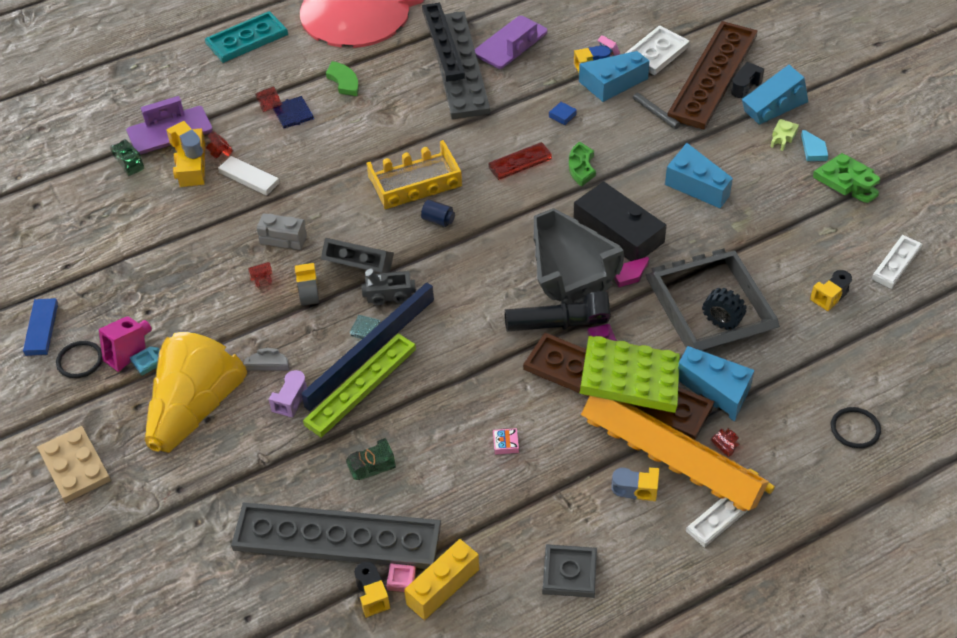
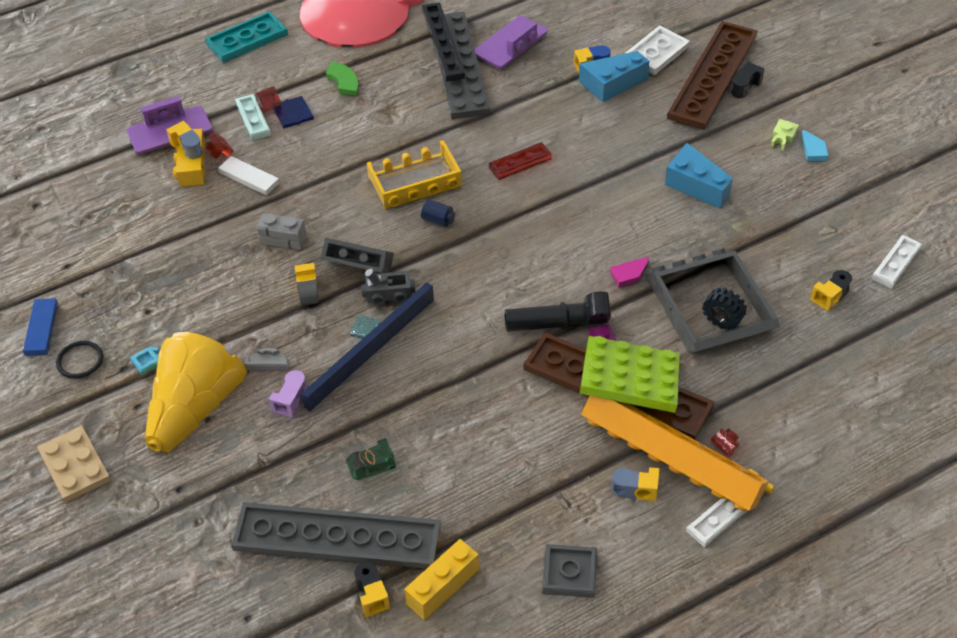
dark pink torso [99,317,152,372] -> none
clear green leg [110,139,145,176] -> none
clear red tile [248,262,272,288] -> none
lime plate [303,333,416,438] -> none
bright pink tile [386,564,416,592] -> none
tile [493,428,519,455] -> none
dark grey cone [533,208,624,304] -> none
blue tile [549,102,577,125] -> none
bright green tile [569,141,596,186] -> none
black brick [573,181,667,261] -> none
bright pink tile [597,35,620,56] -> none
dark grey bar [633,92,680,129] -> none
dark azure wedge [678,346,754,421] -> none
dark azure wedge [742,65,809,125] -> none
bright green plate [813,153,880,203] -> none
black piece [830,407,881,448] -> none
none -> light aqua tile [235,94,271,141]

